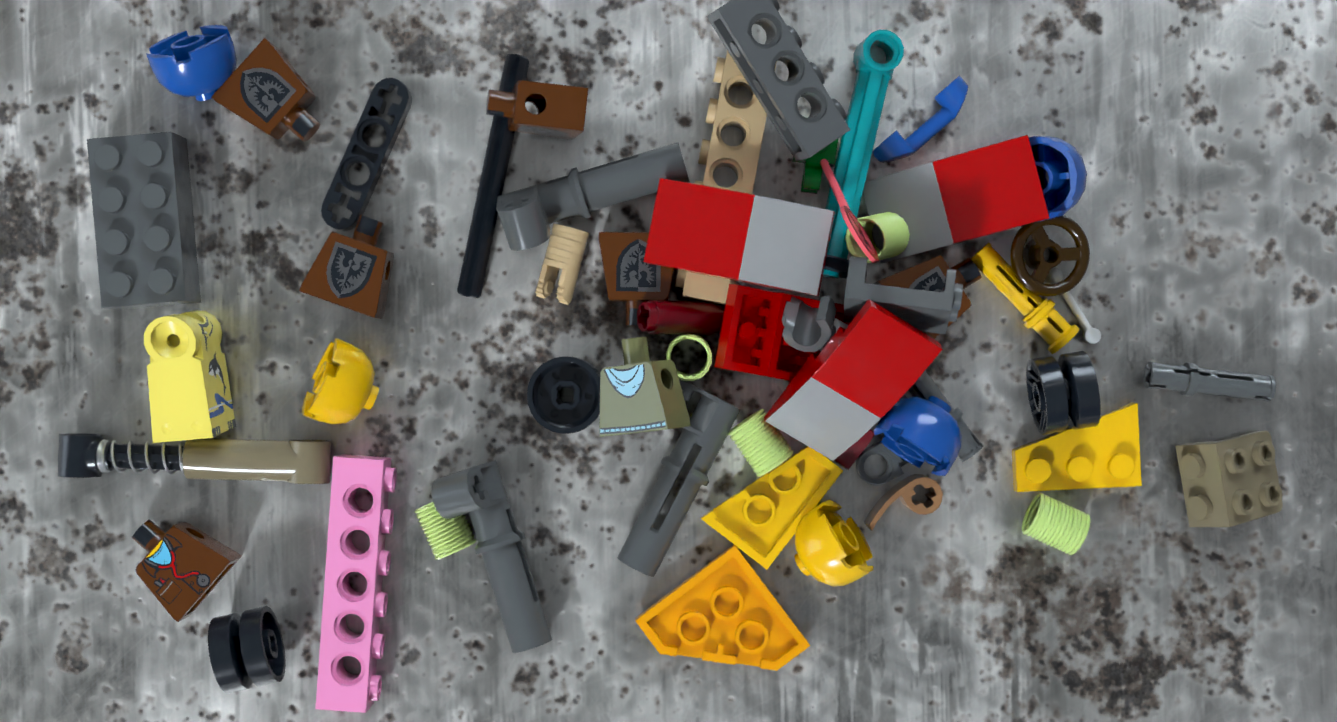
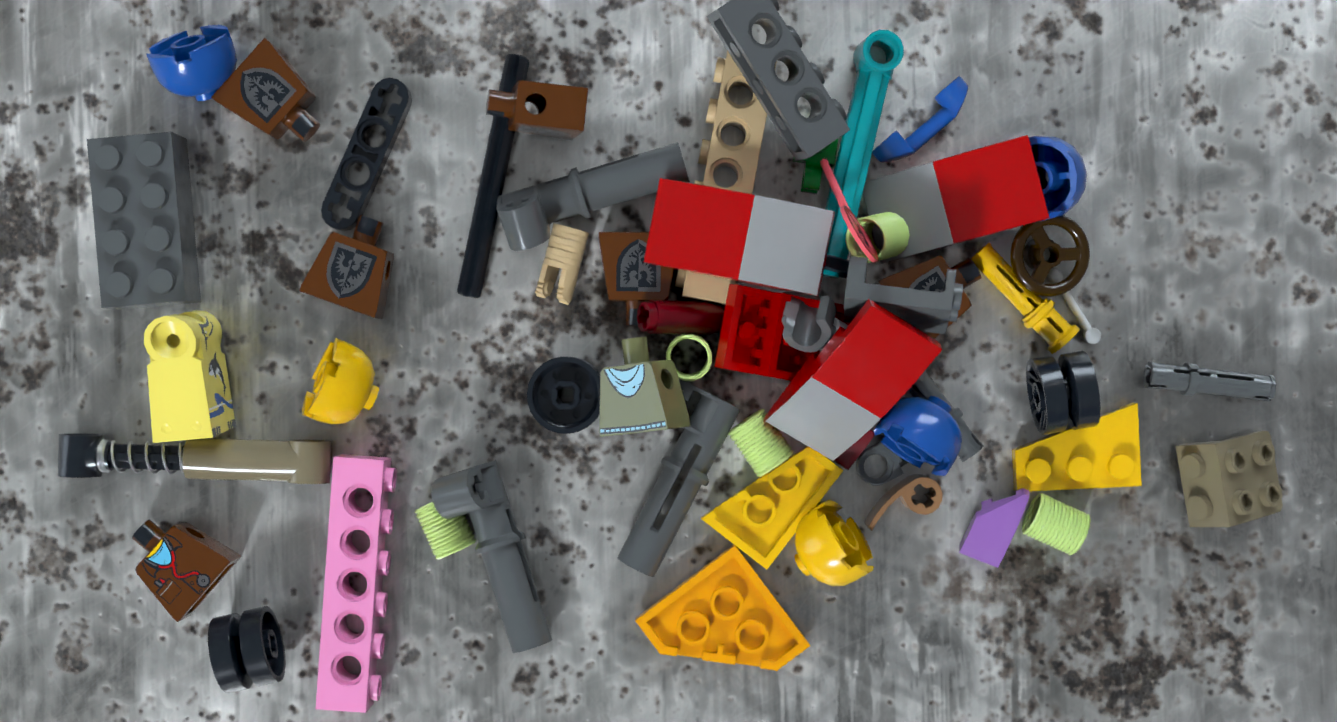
none -> medium lavender slope [959,488,1030,568]

